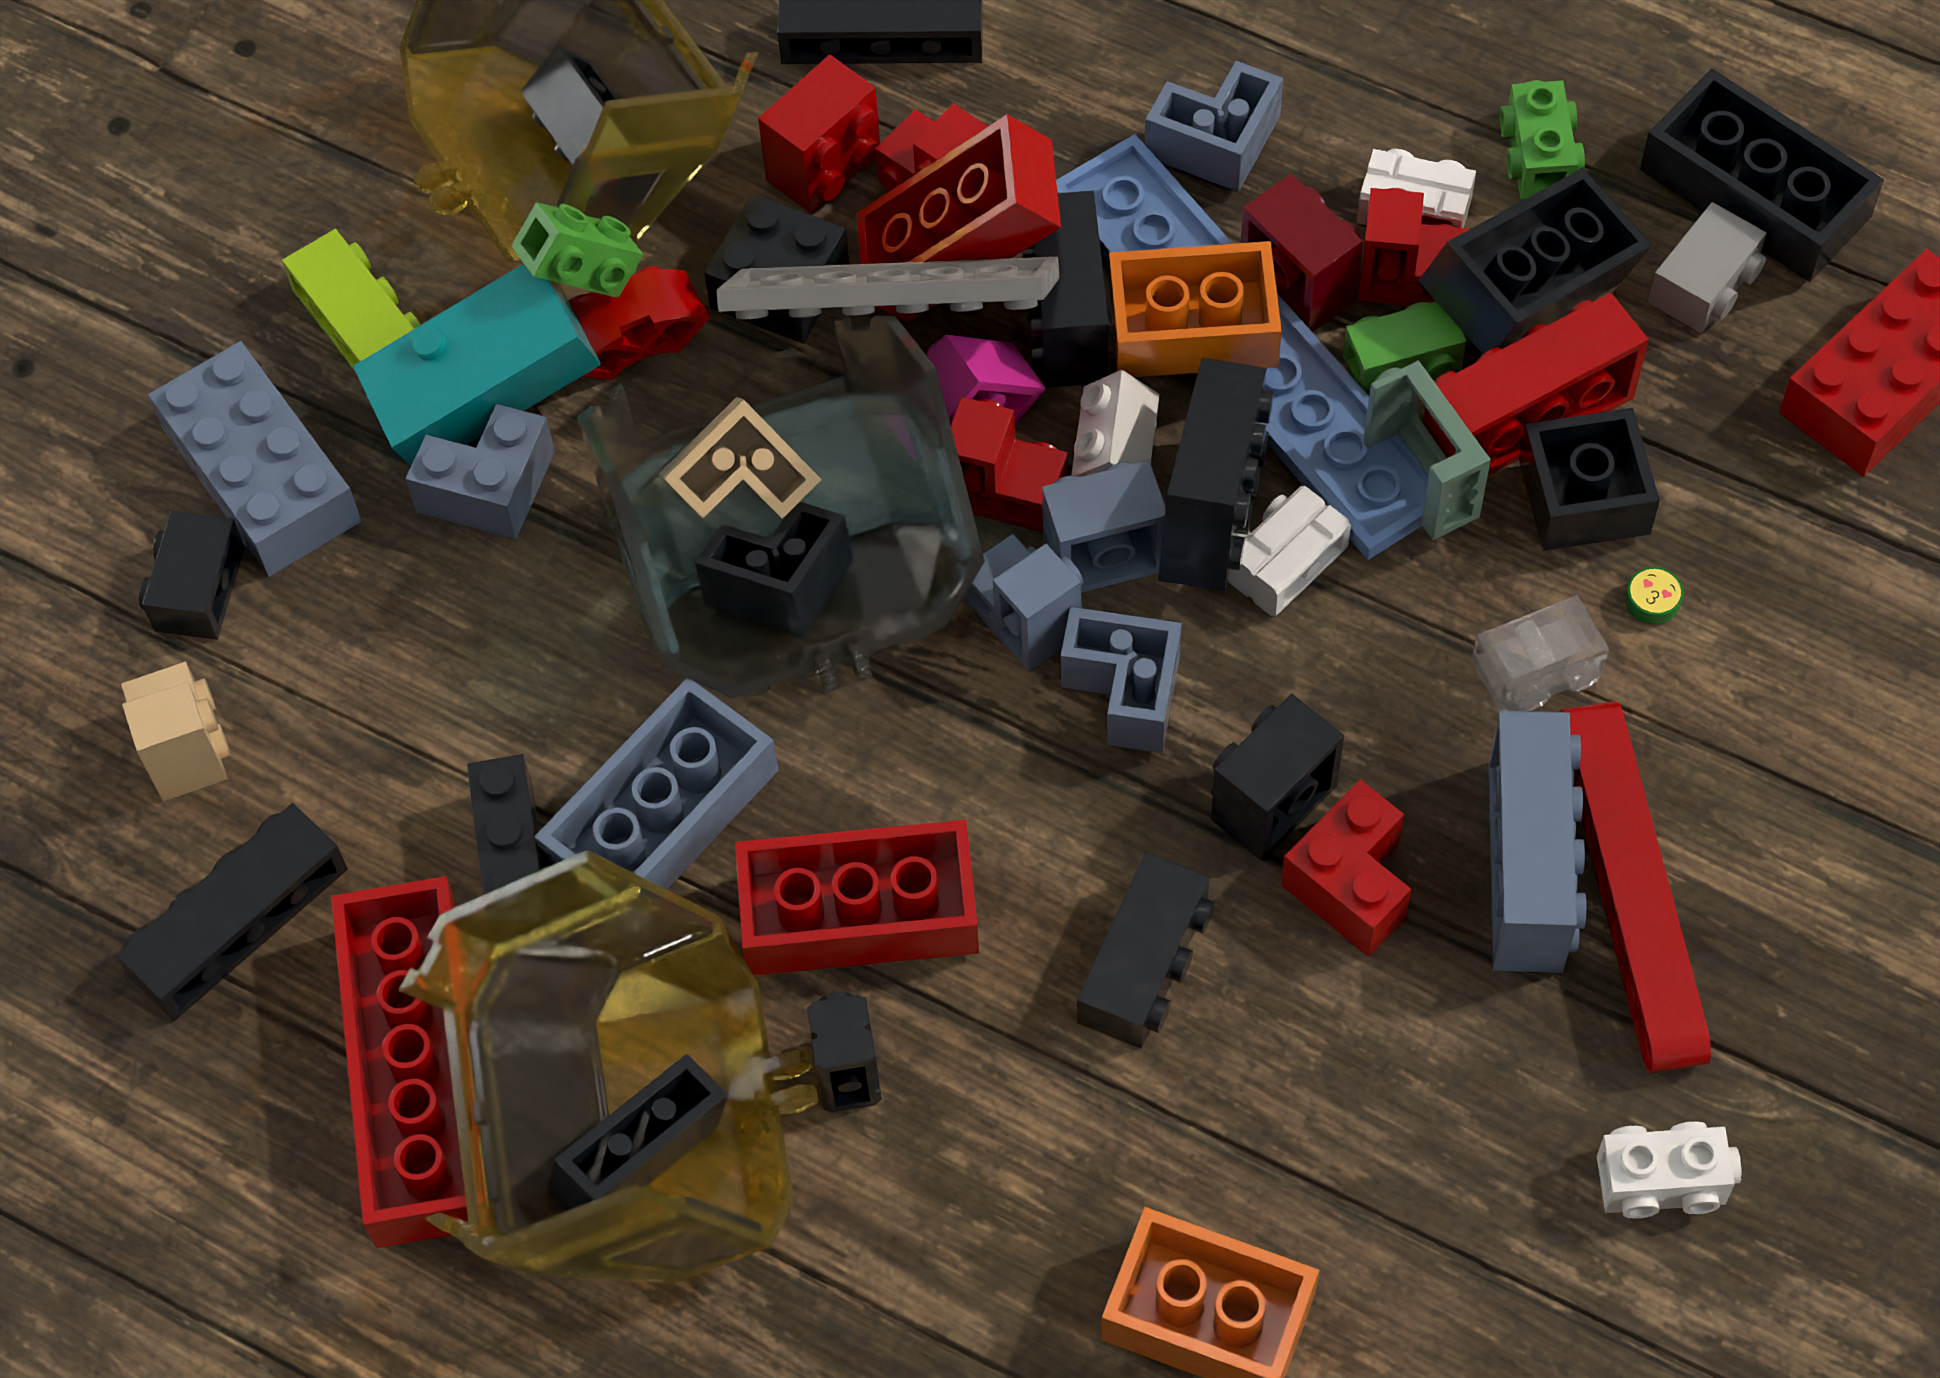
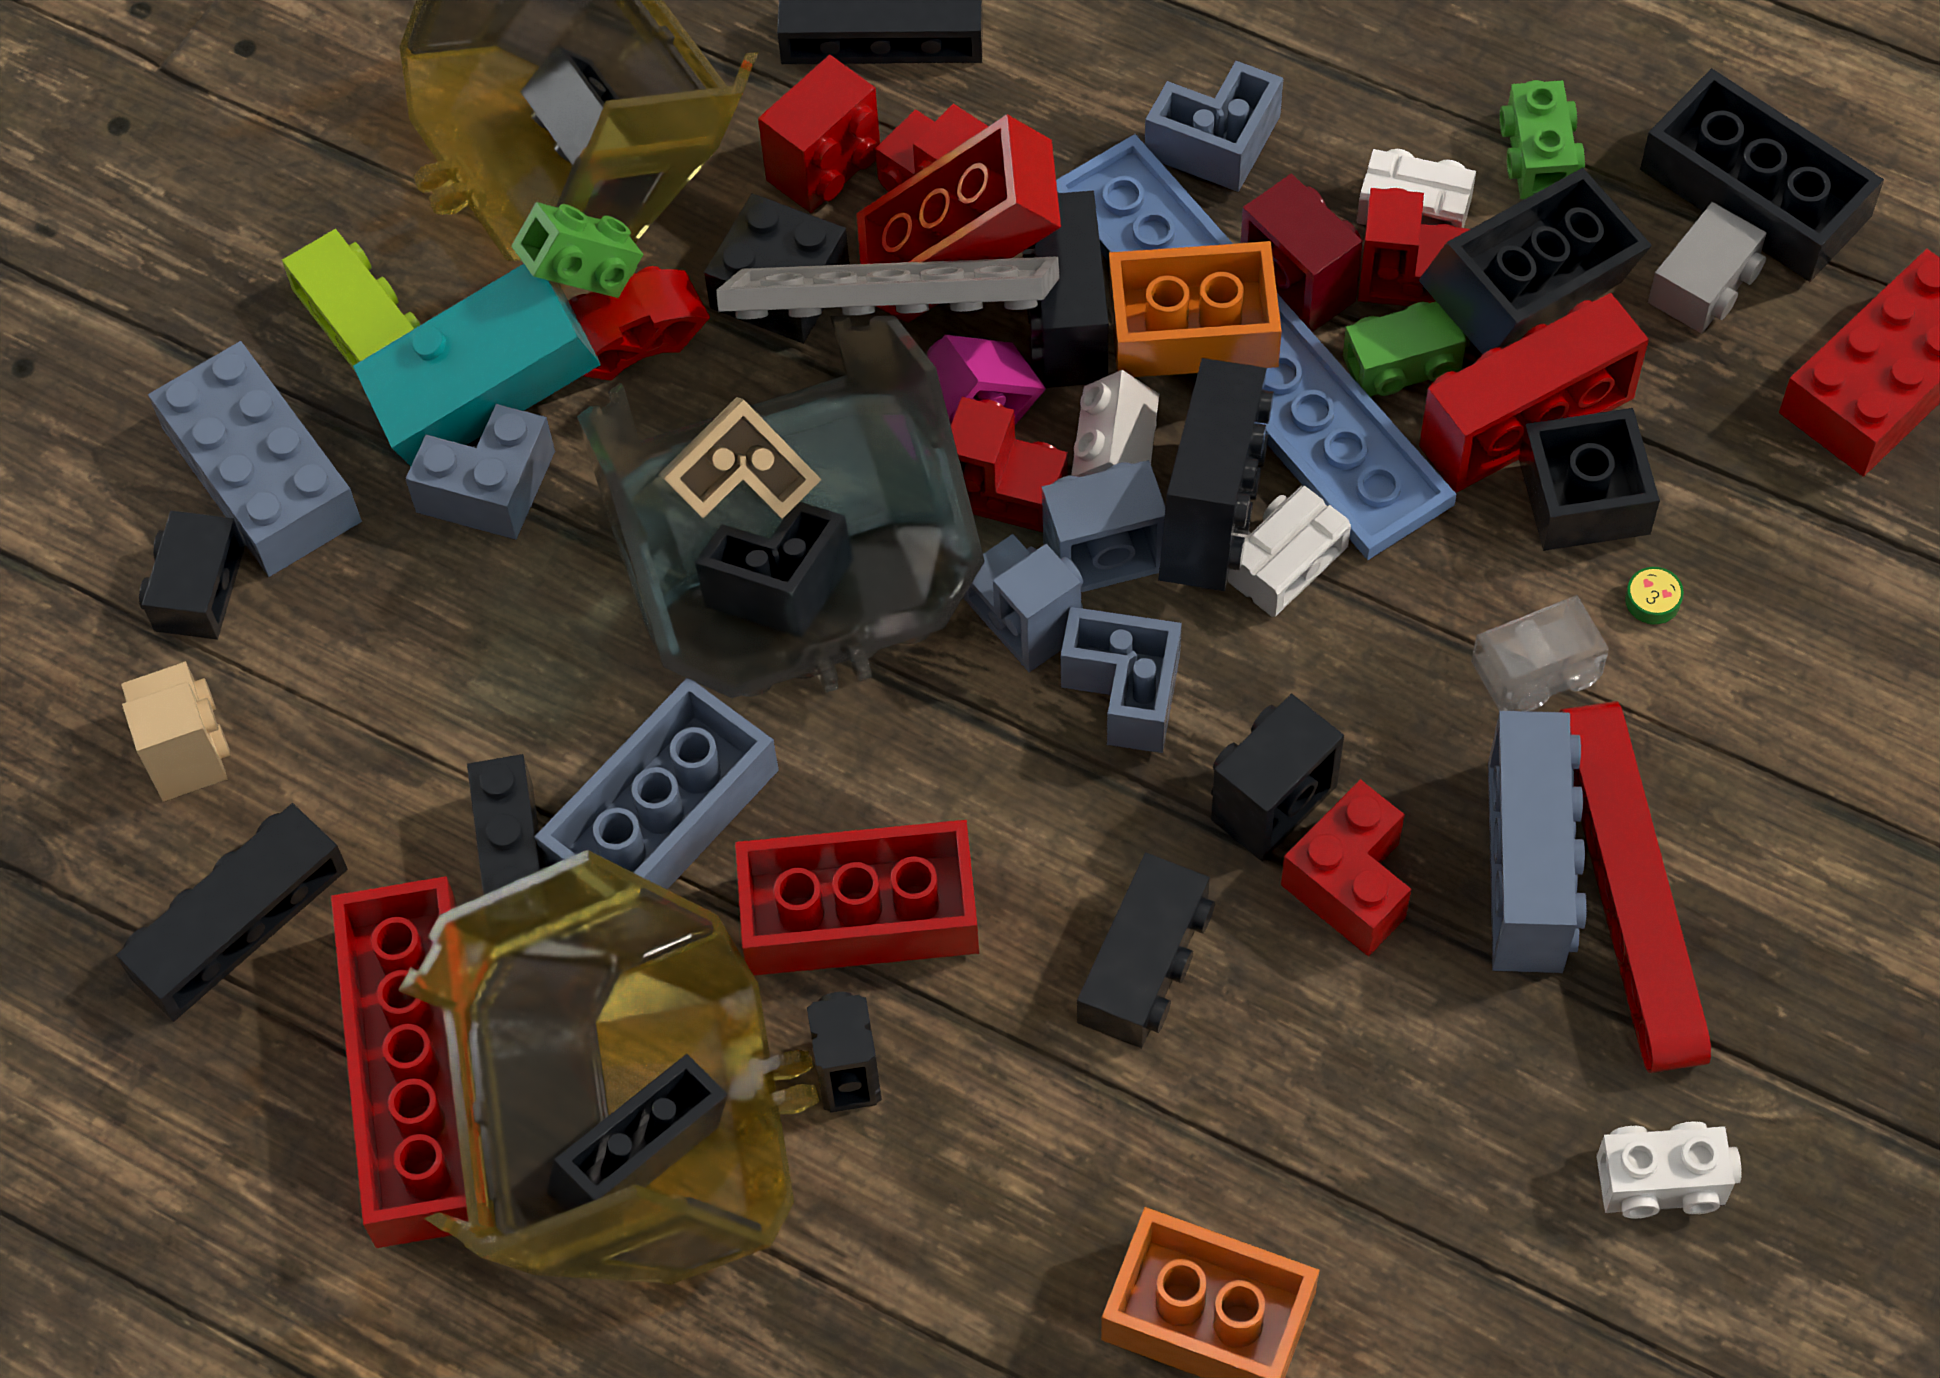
sand green window [1363,360,1491,540] -> none

